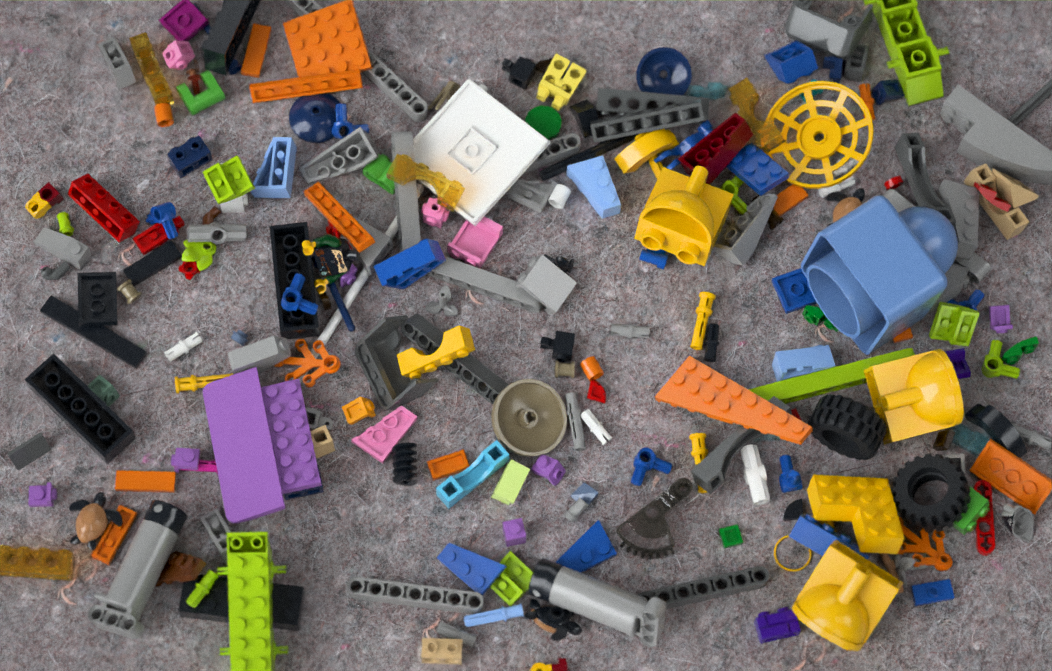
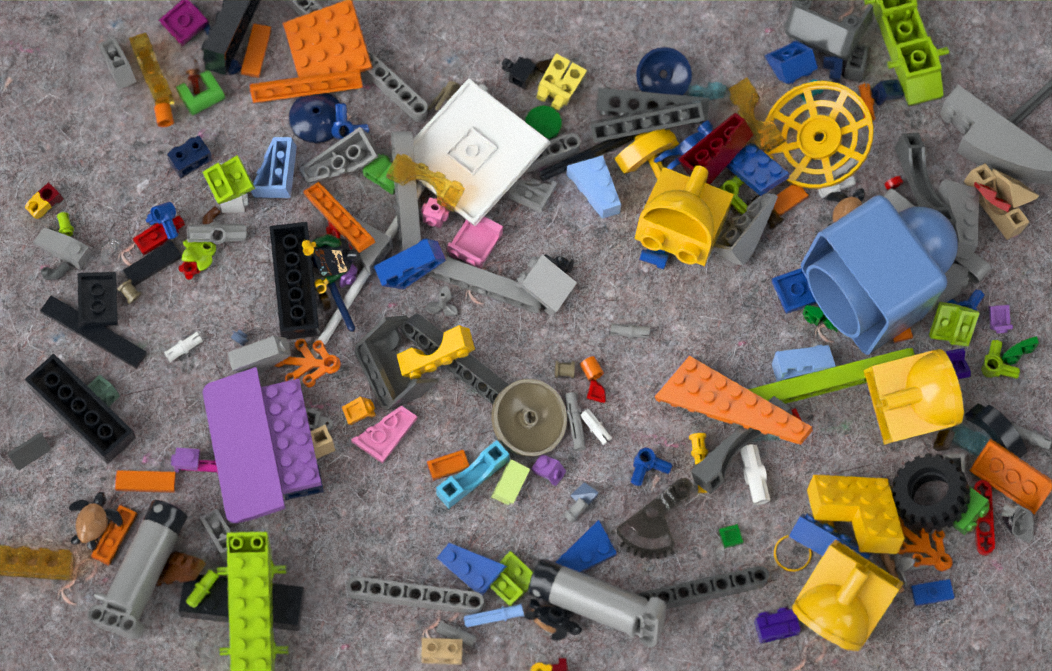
medium lavender bracket [29,482,57,507] -> none
red brick [67,173,140,243] -> none
bright pink brick [162,40,195,70] -> none
yellow pin [174,373,233,394] -> none
blue axle [281,273,318,315] -> none
black piece [392,442,417,486] -> none
medium lavender brick [502,518,526,547] -> none
black brick [540,331,575,362] -> none
white beam [548,184,571,209] -> none
black slope [570,100,599,138] -> none
yellow pin [690,292,716,350] -> none
black axle [704,323,719,362] -> none
blue axle [779,455,802,493] -> none
black tile [783,499,803,521] -> none
black tyre [808,394,887,460] -> none

